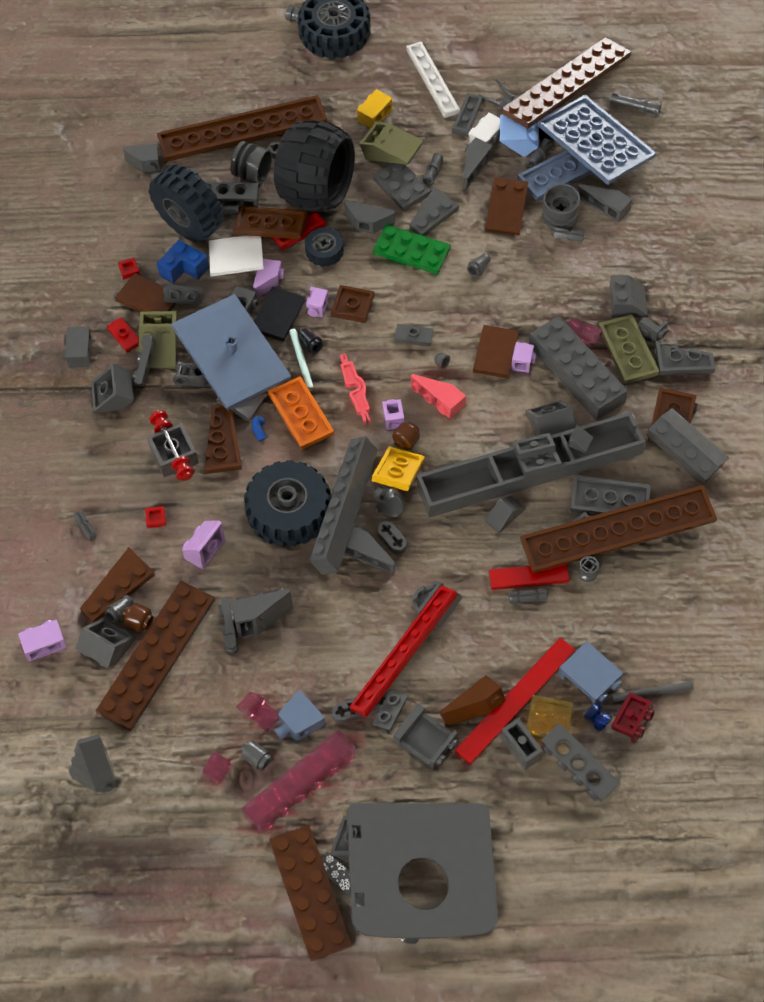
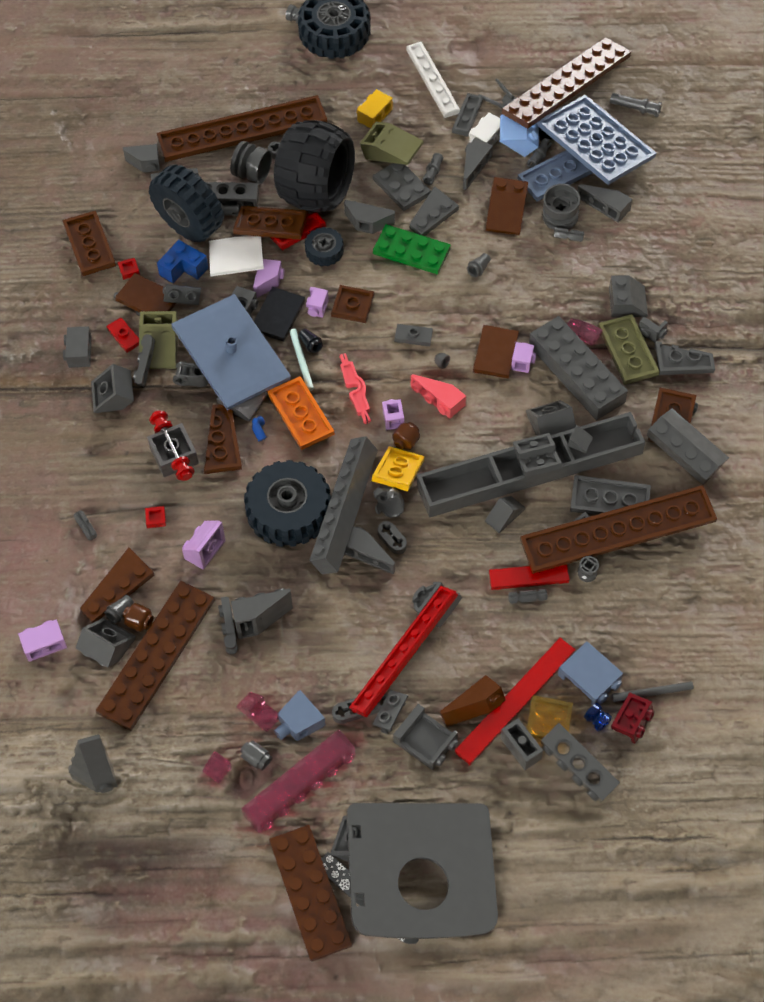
none -> reddish brown plate [62,210,116,277]

